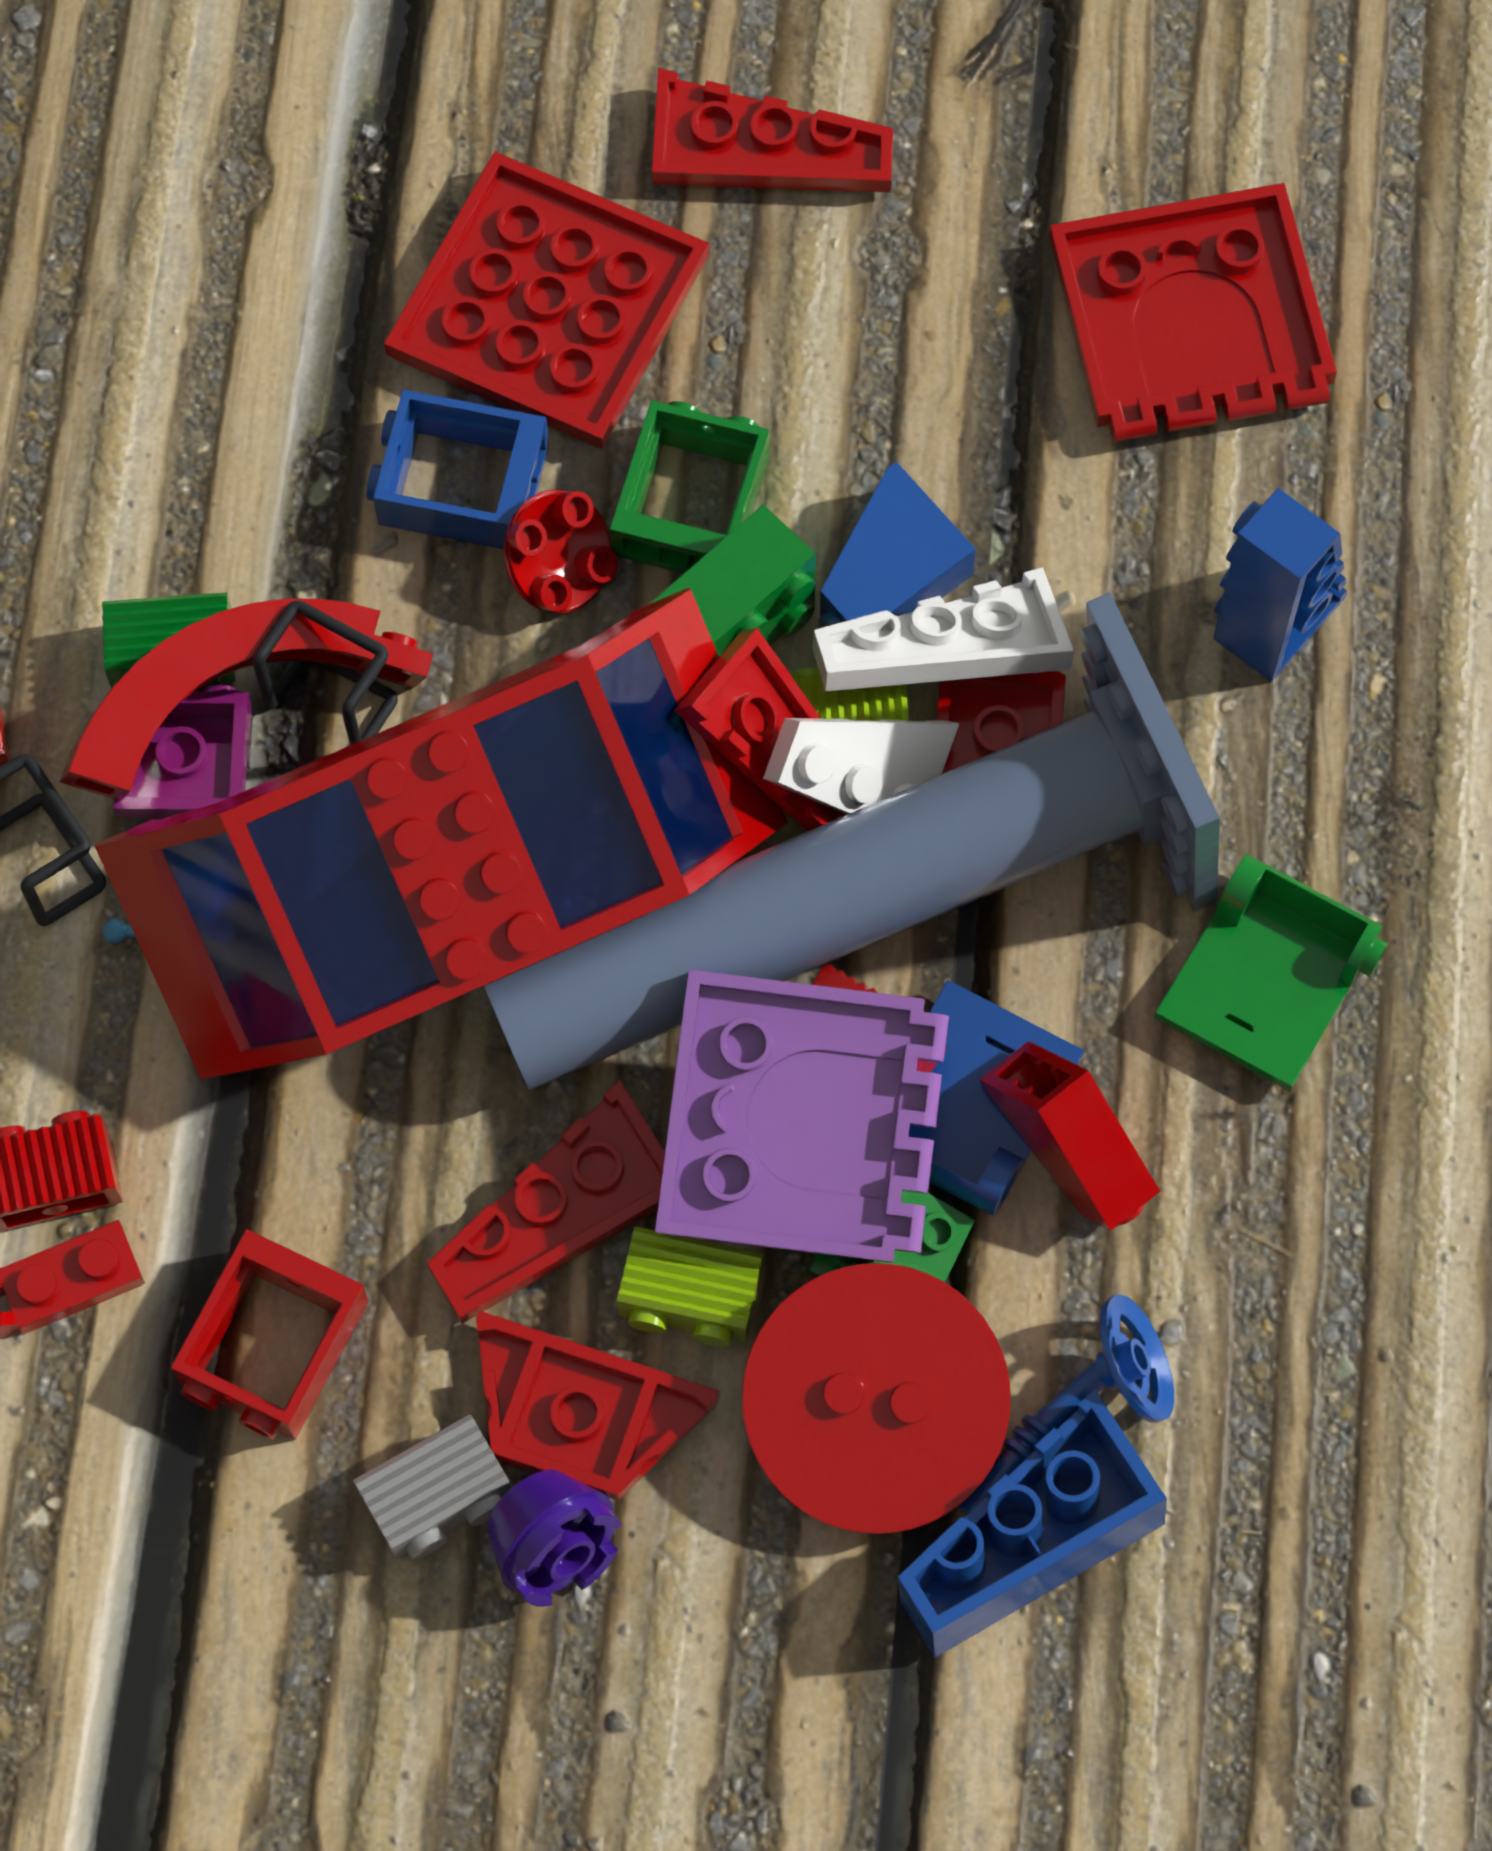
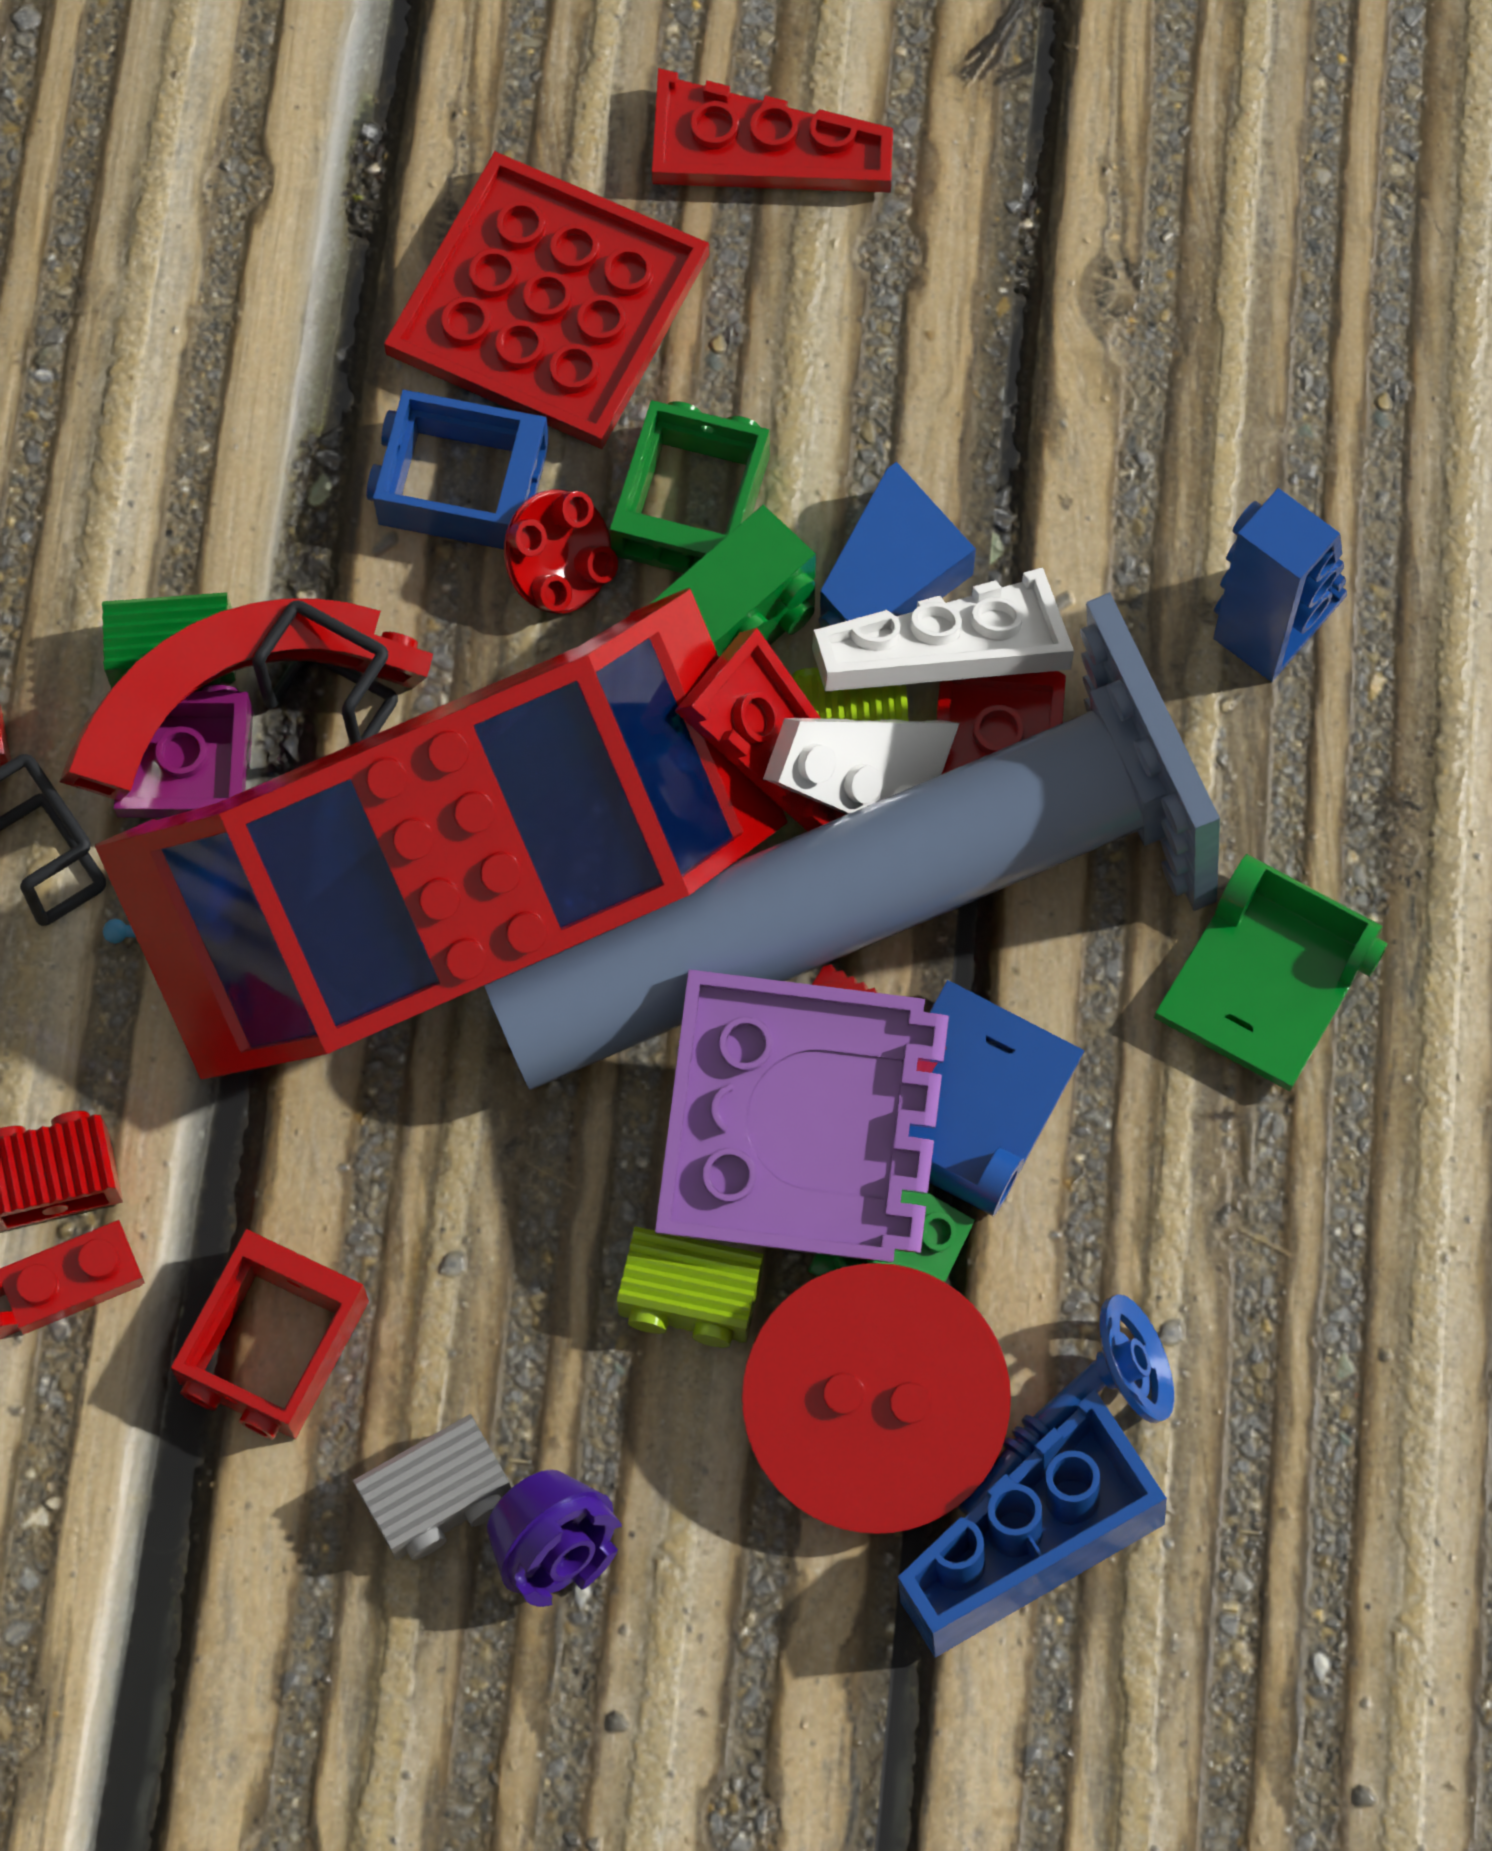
red wing [427,1079,665,1324] -> none
red wing [476,1310,720,1501] -> none
red slope [979,1041,1161,1231] -> none
red hinge [1049,183,1337,442] -> none

